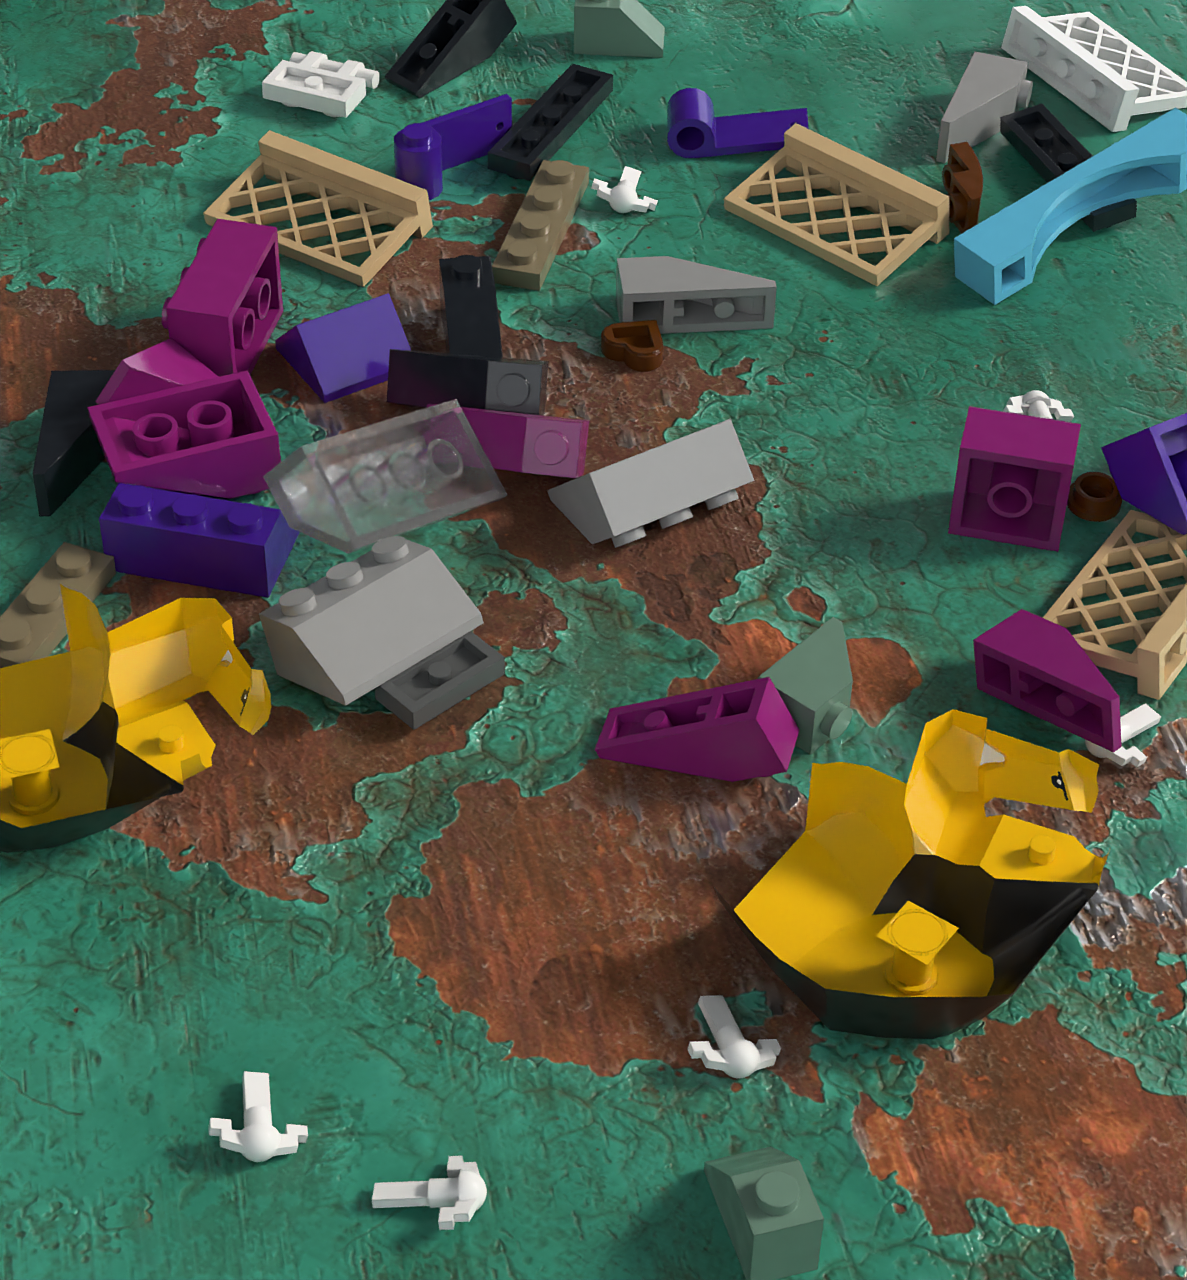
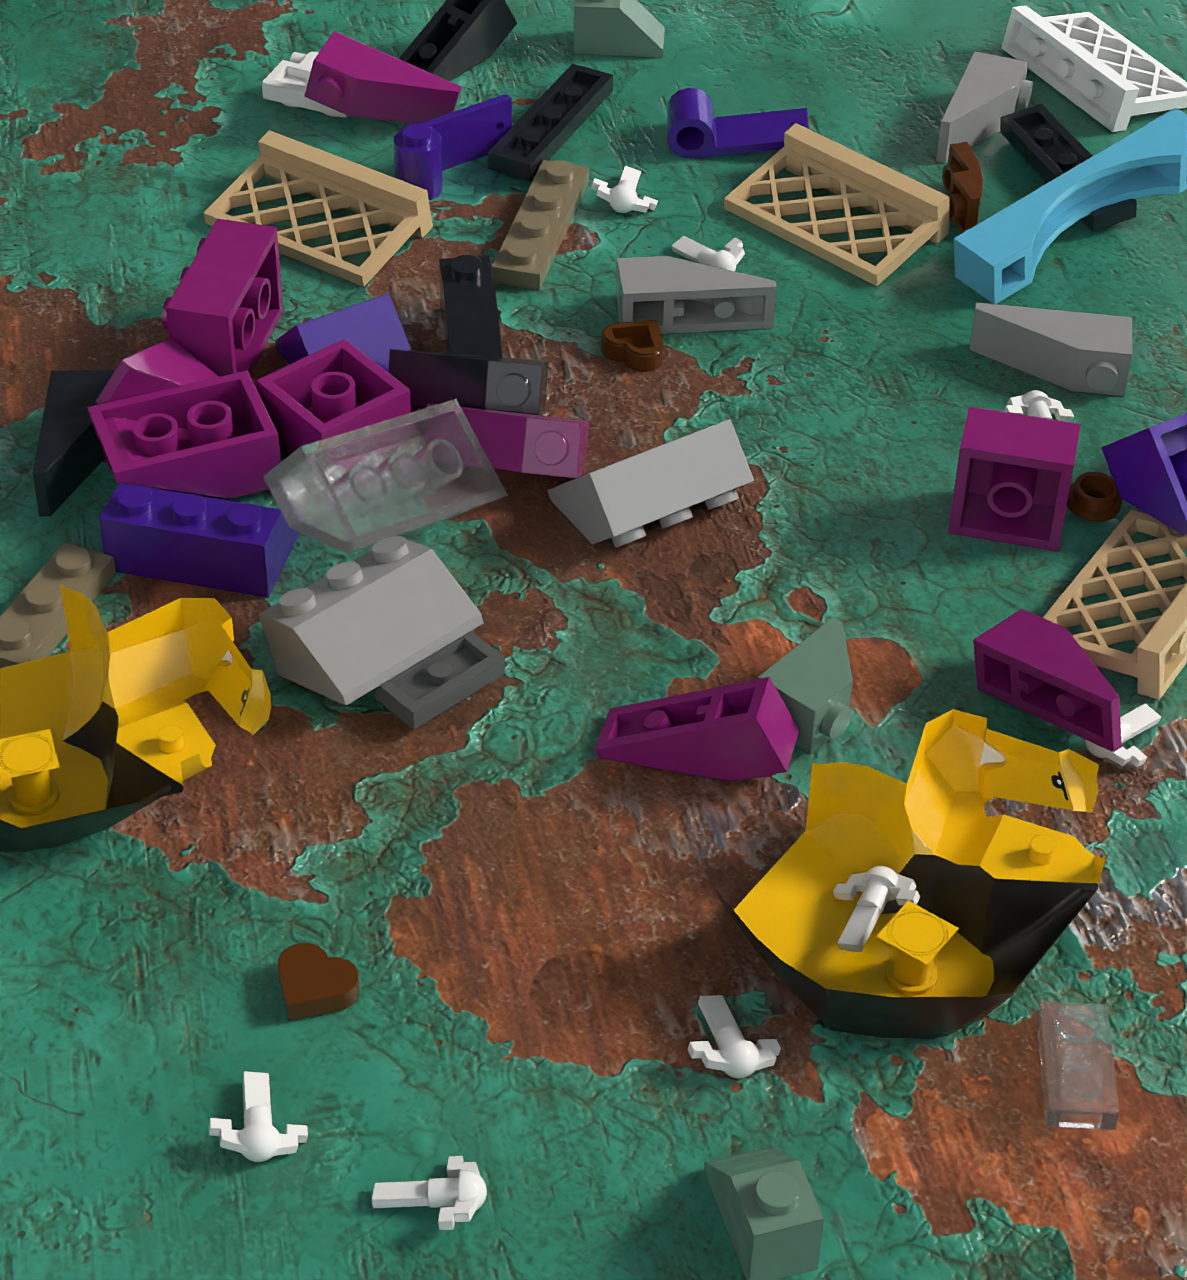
none -> magenta brick [256,339,412,484]
none -> reddish brown tile [278,943,359,1021]
none -> magenta slope [304,31,462,123]
none -> white piece [671,236,745,271]
none -> white piece [833,866,920,952]
none -> light grey slope [969,302,1132,396]
none -> clear plate [1037,1001,1119,1130]

